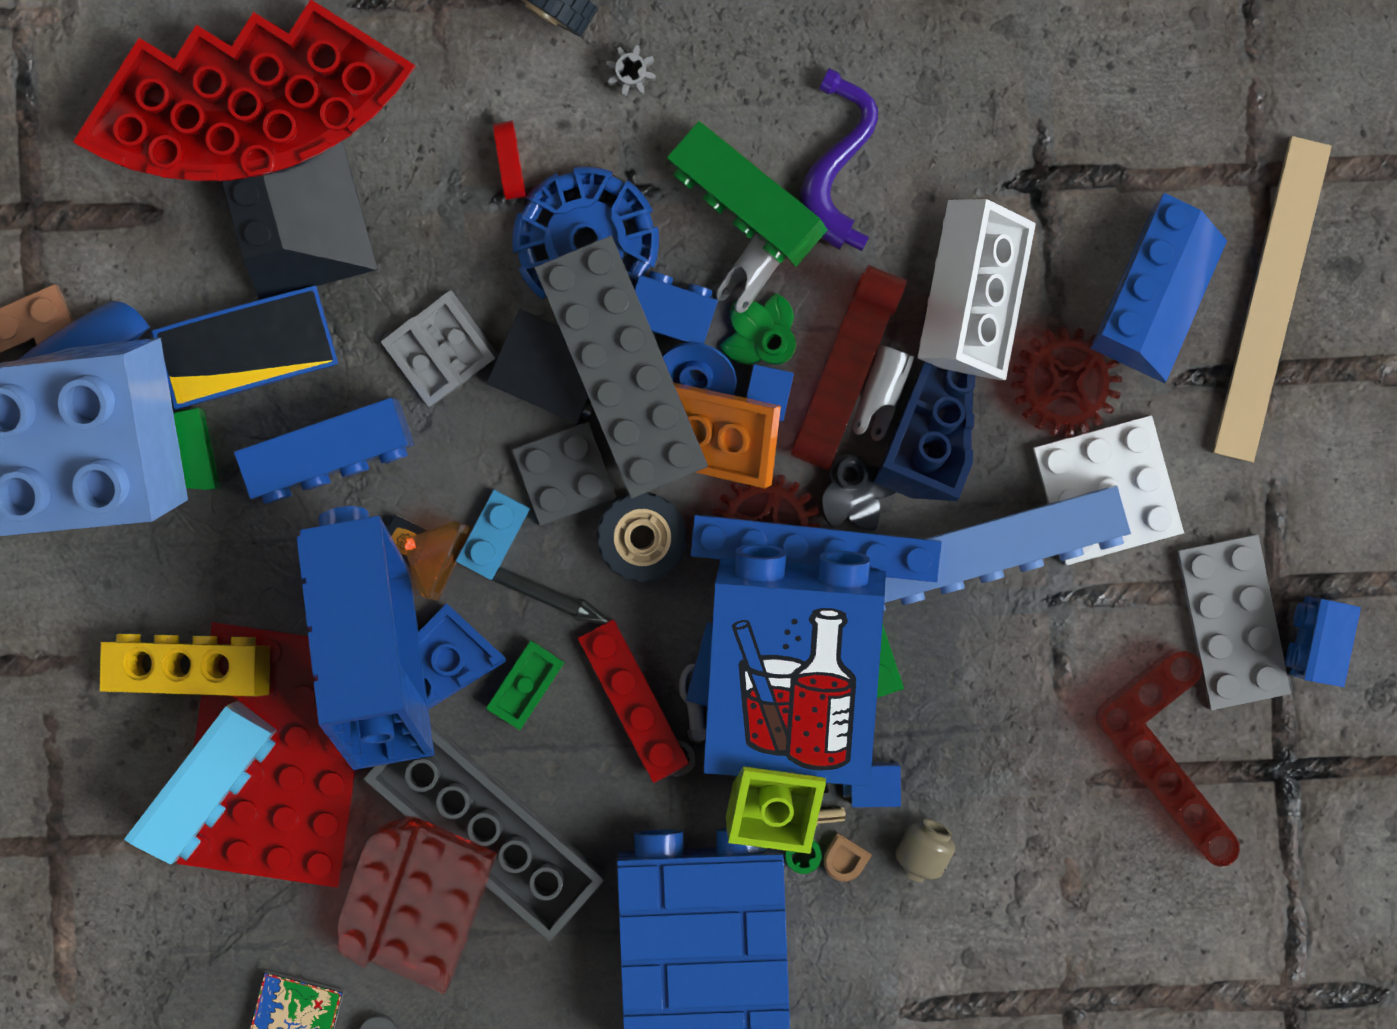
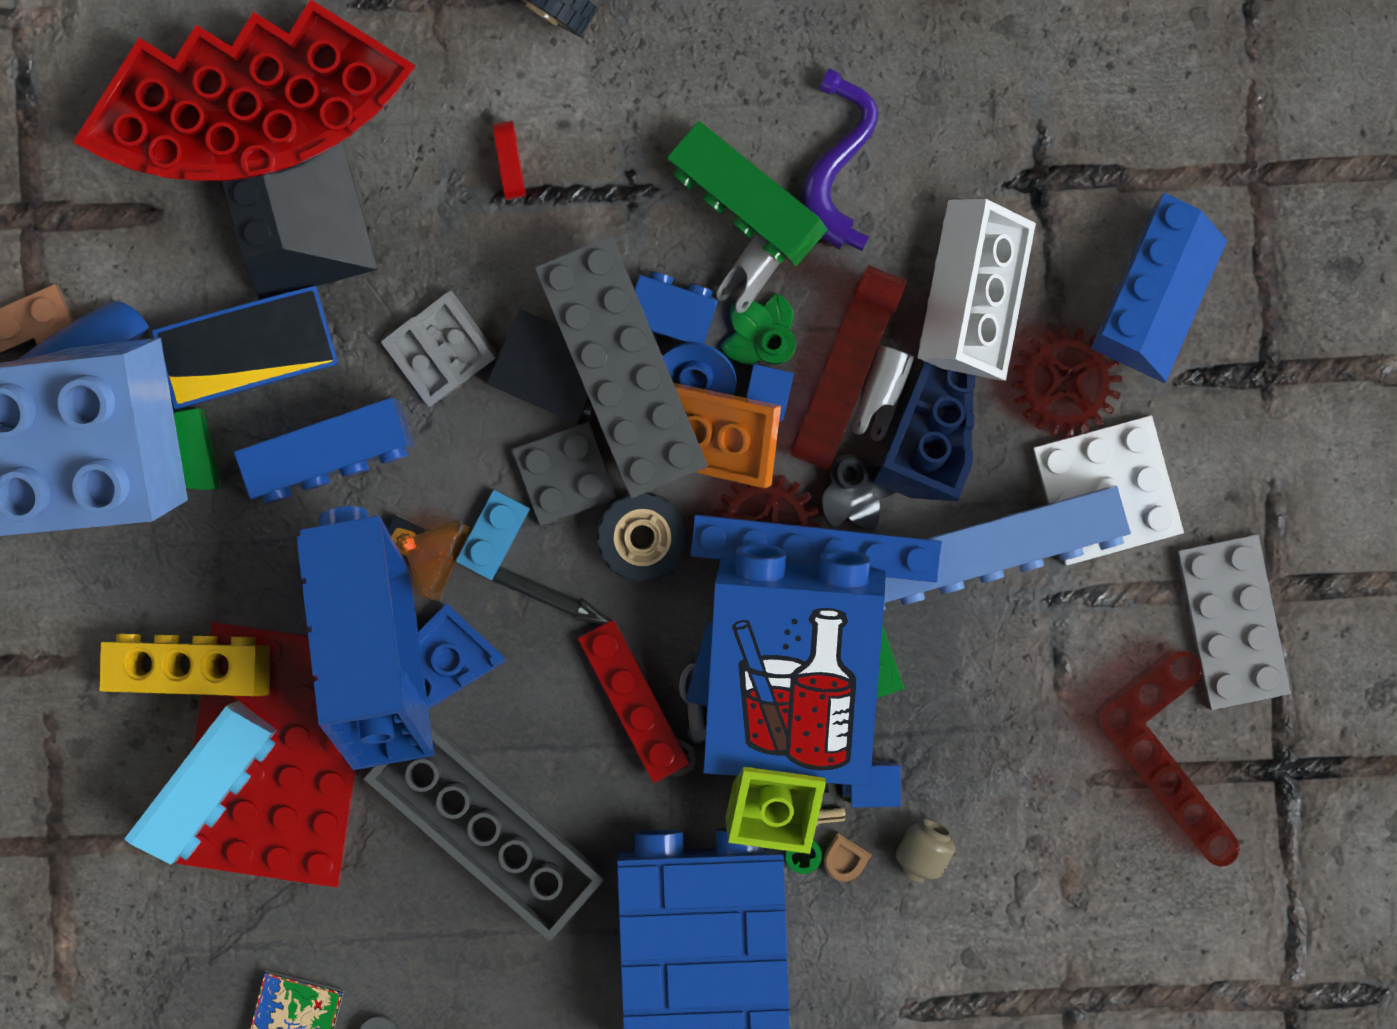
clear red plate [338,816,497,995] -> none
green plate [486,640,565,731] -> none
blue plate [512,166,659,301] -> none
light grey gear [606,45,656,97] -> none
tan tile [1212,136,1332,463] -> none
blue slope [1285,596,1361,687] -> none

